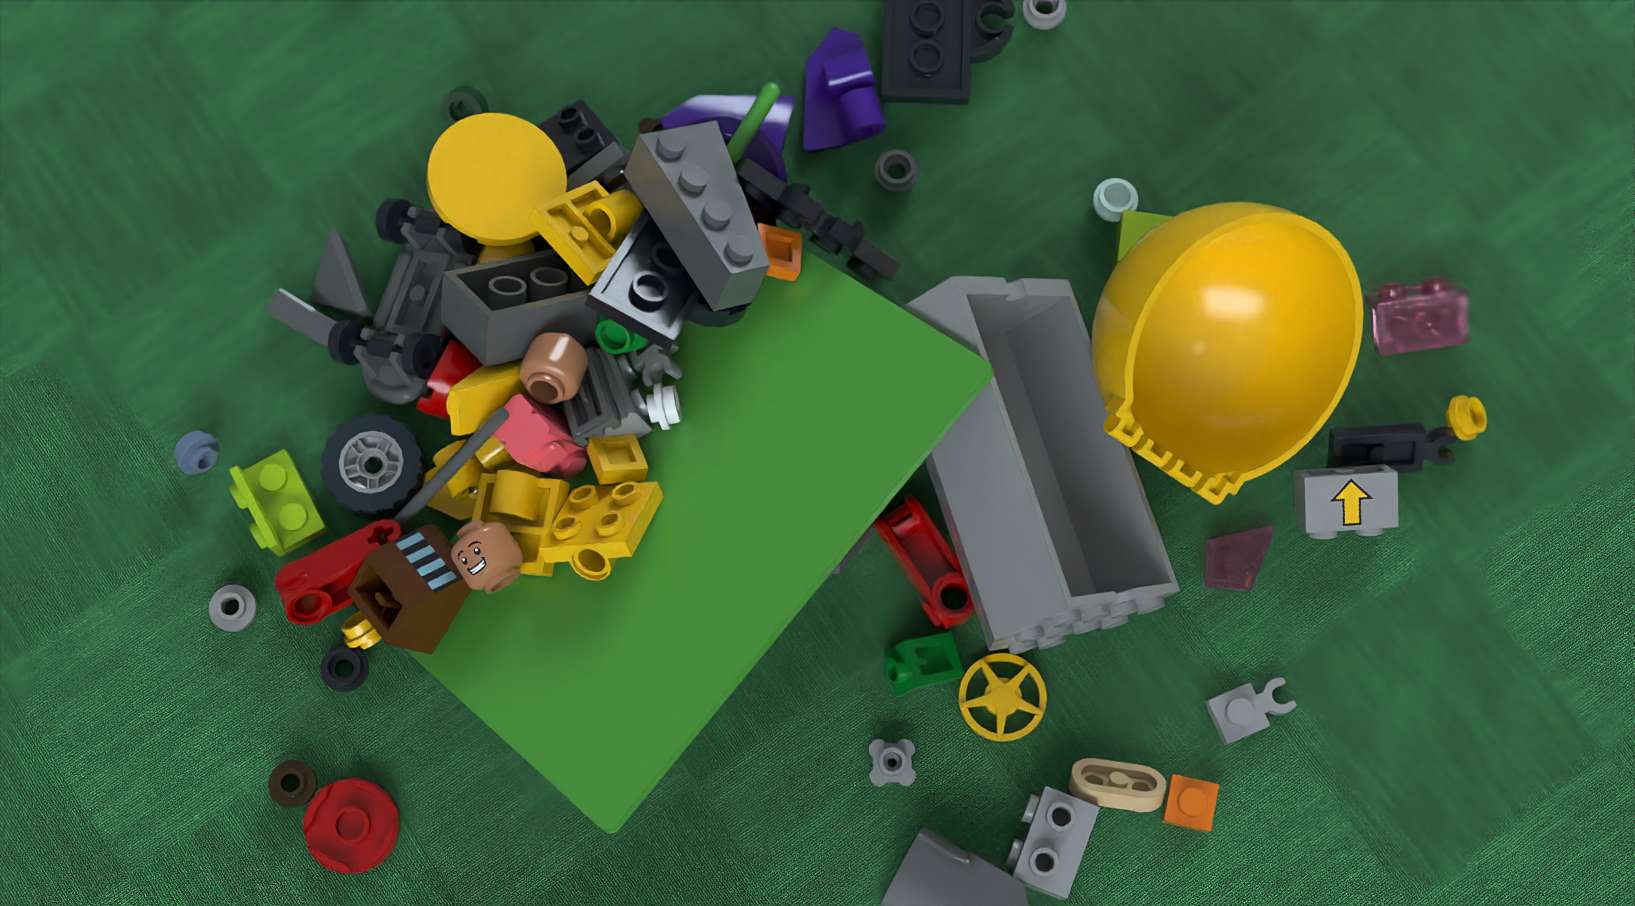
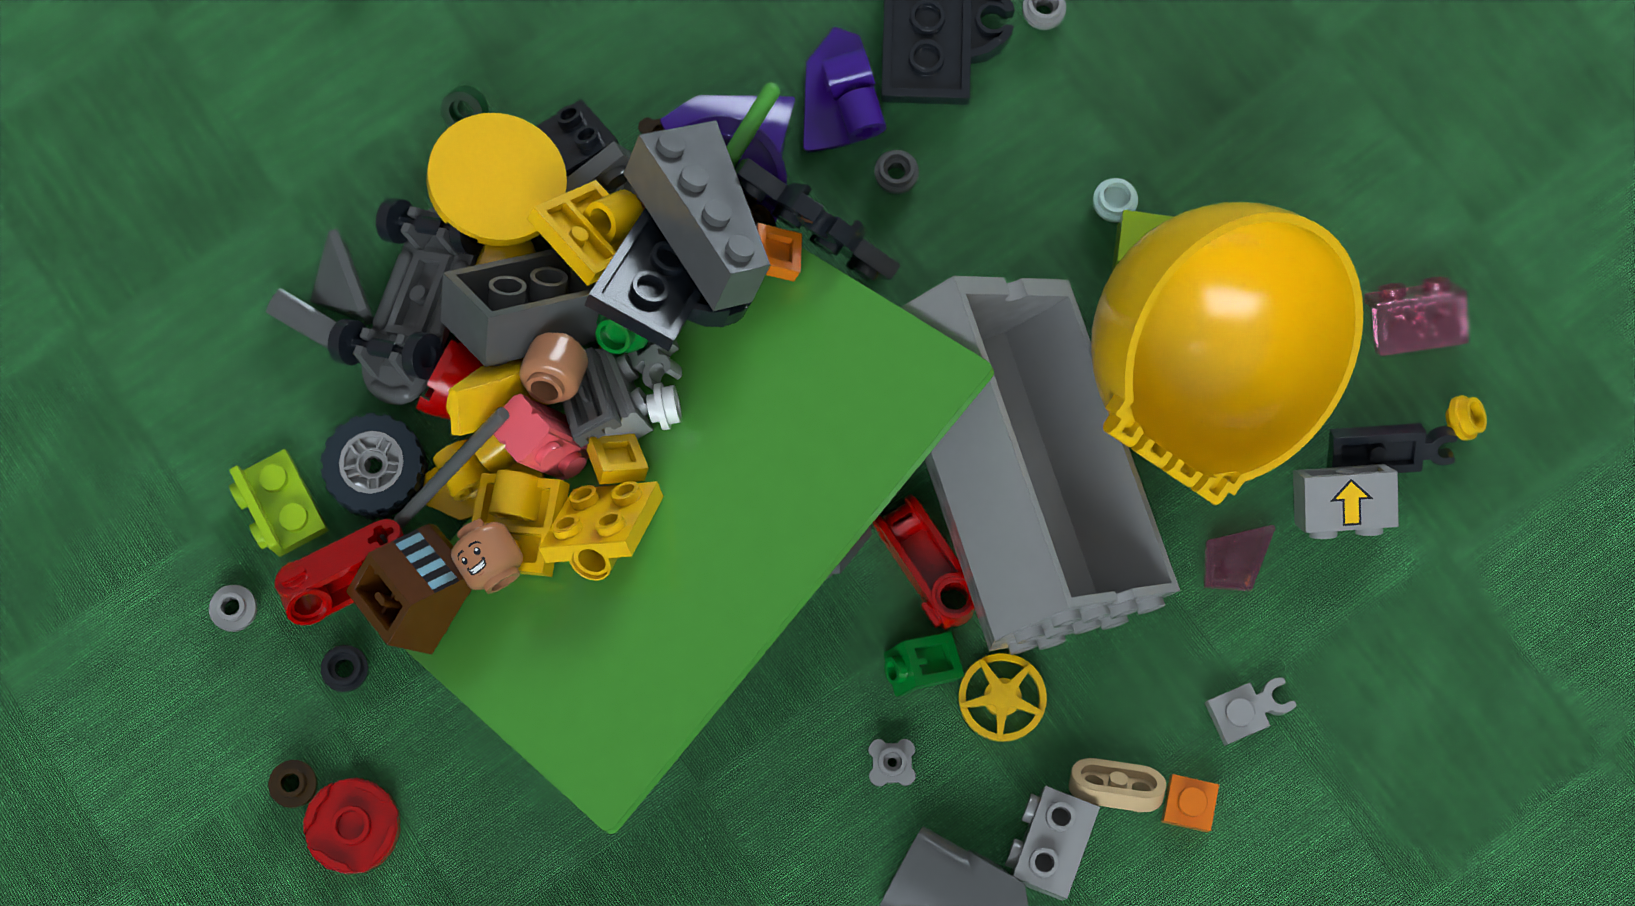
sand blue plate [174,431,220,475] -> none
yellow plate [341,610,381,649] -> none

